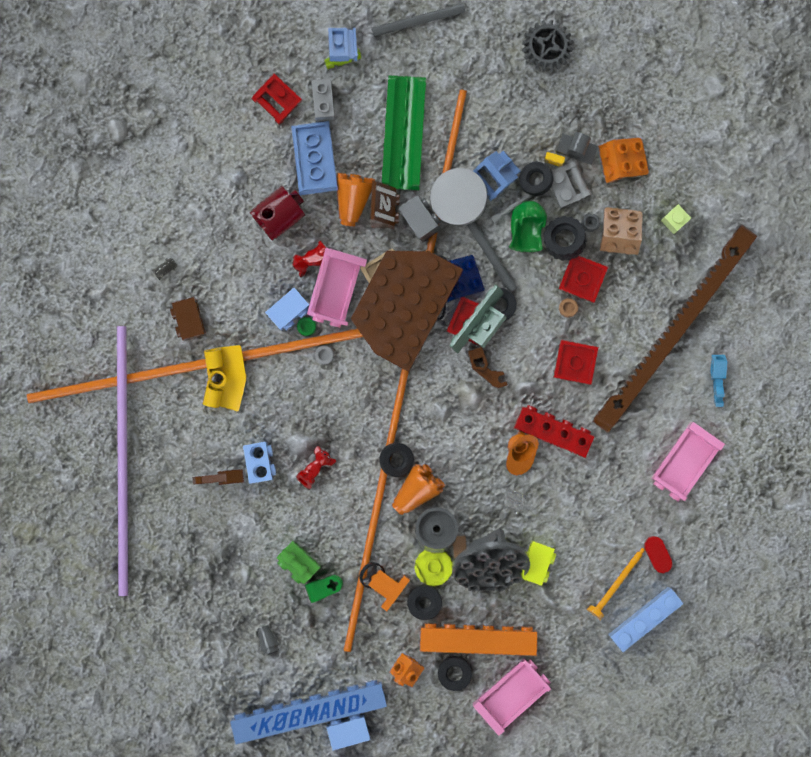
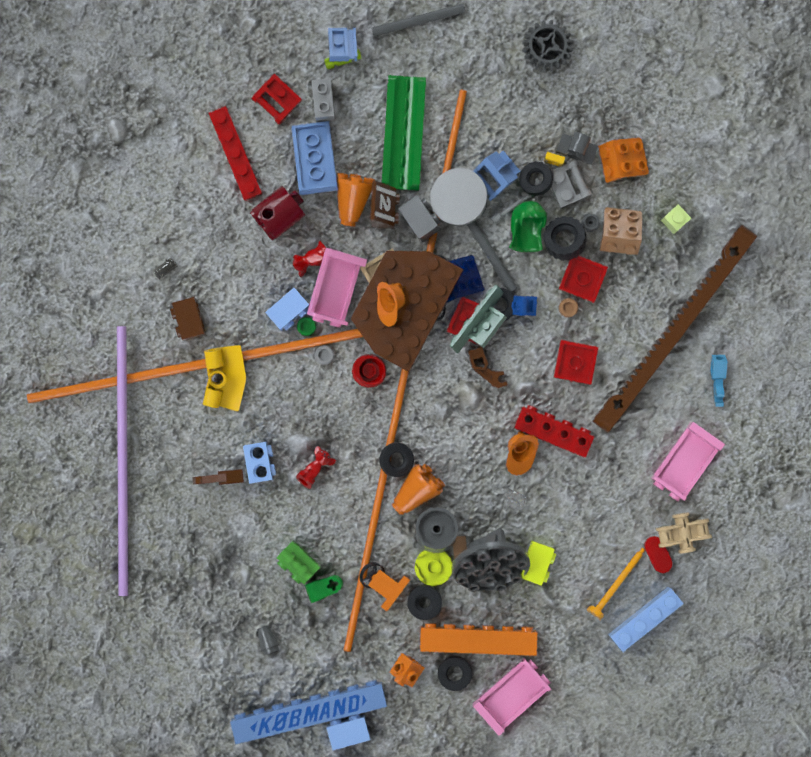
none -> red plate [208,106,262,201]
none -> red piece [352,354,387,388]
none -> orange piece [377,282,405,327]
none -> blue bracket [512,296,537,316]
none -> tan axle [656,512,712,554]

